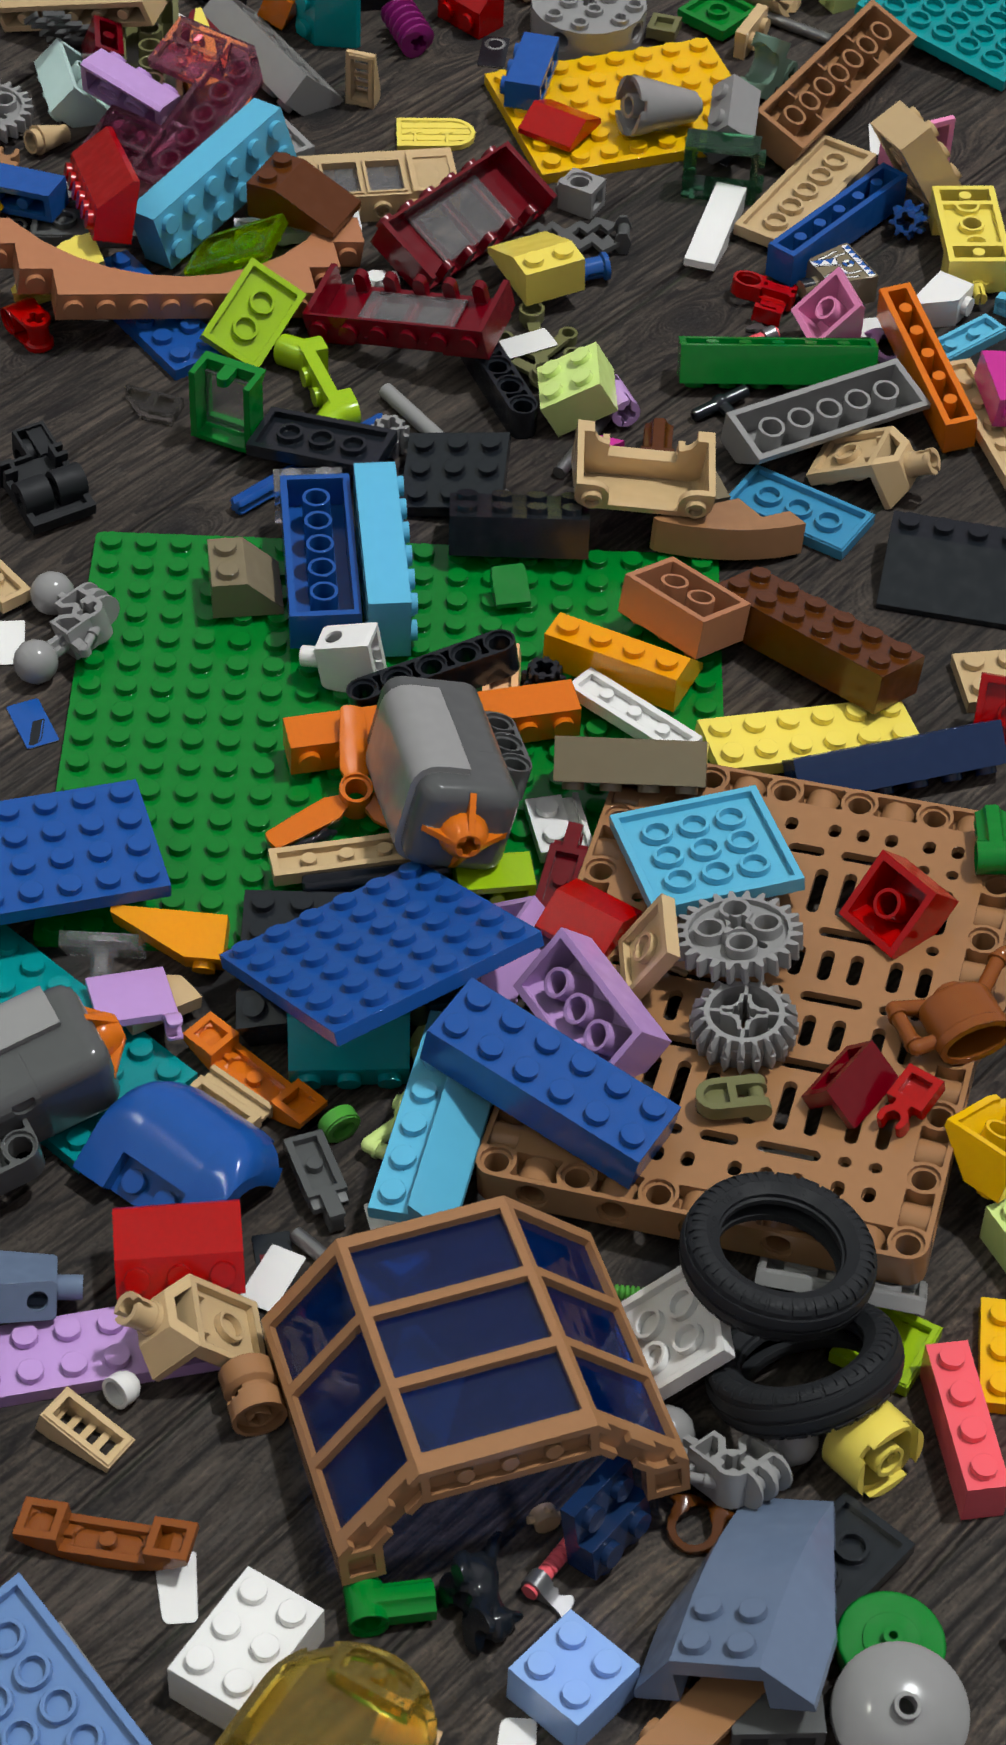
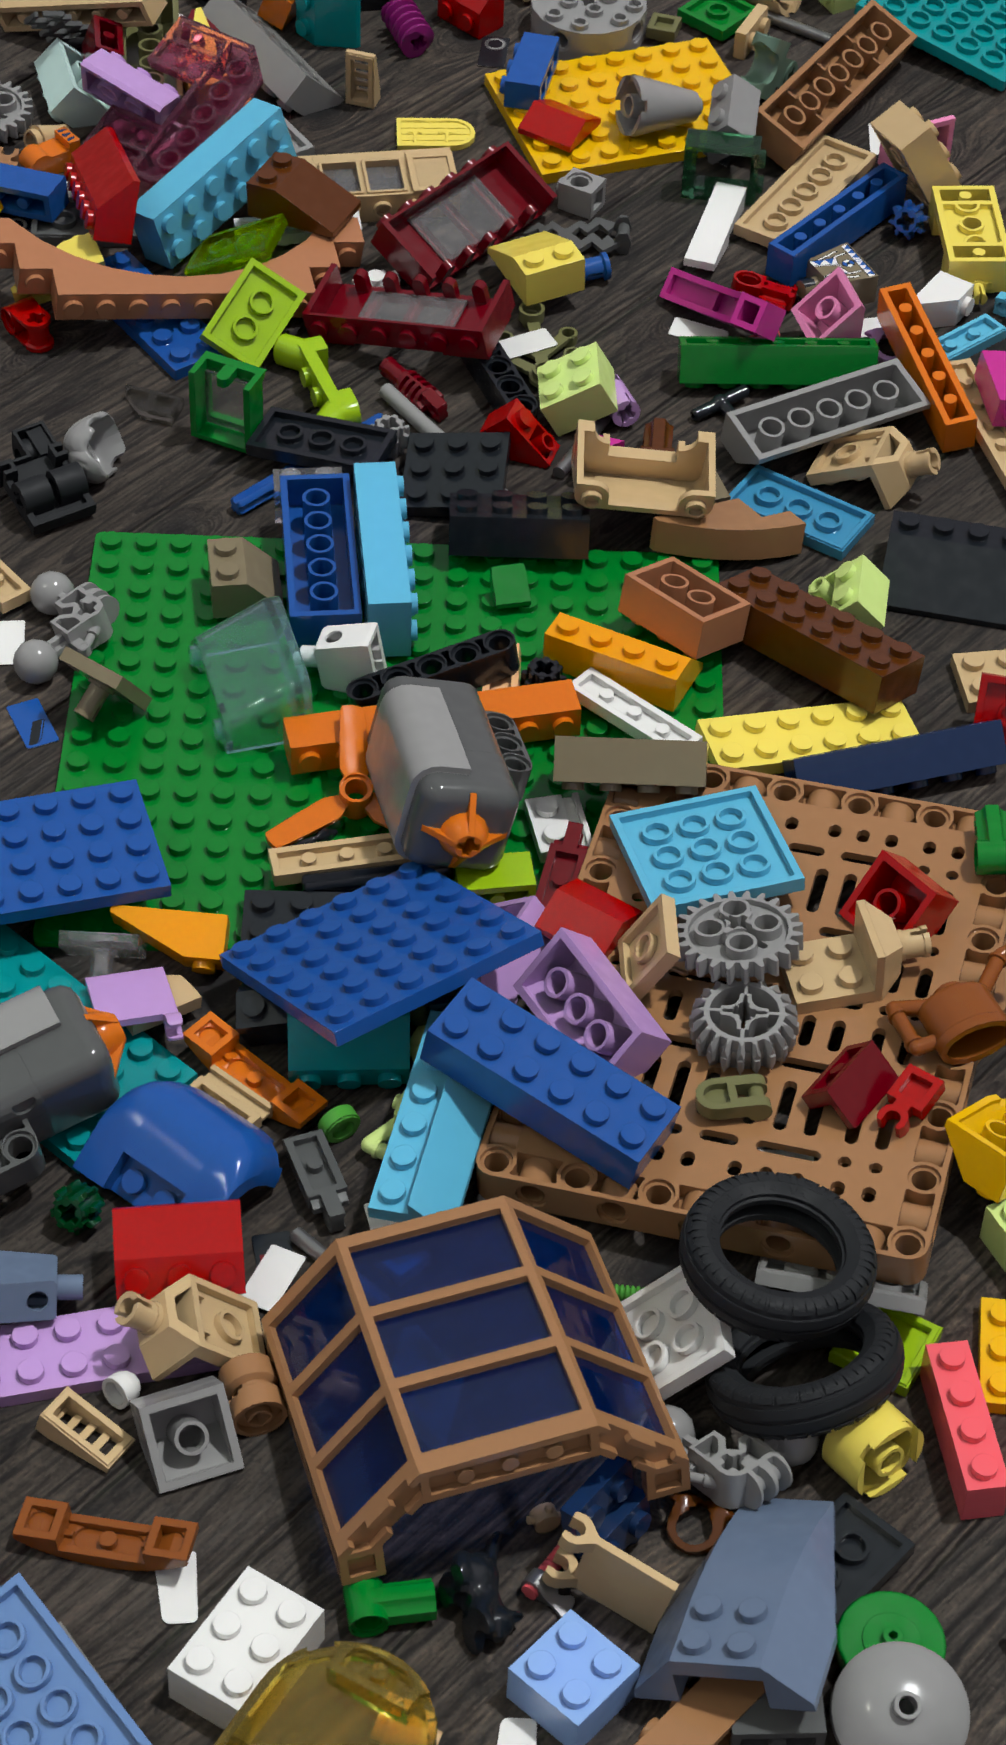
none -> orange leg [19,126,80,174]
none -> dark green gear [50,1179,105,1235]
none -> dark tan tile [59,646,152,722]
none -> light grey piece [63,411,125,484]
none -> light grey slope [129,1375,245,1494]
none -> clear light blue windscreen [188,596,313,754]
none -> dark red hinge [379,357,448,422]
none -> red slope [479,398,560,468]
none -> tan flag [541,1511,679,1634]
none -> dark pink arch [659,267,787,342]
none -> white sticker [668,317,729,337]
none -> tan plate [780,899,932,1014]
none -> yellowish green slope [808,554,890,629]

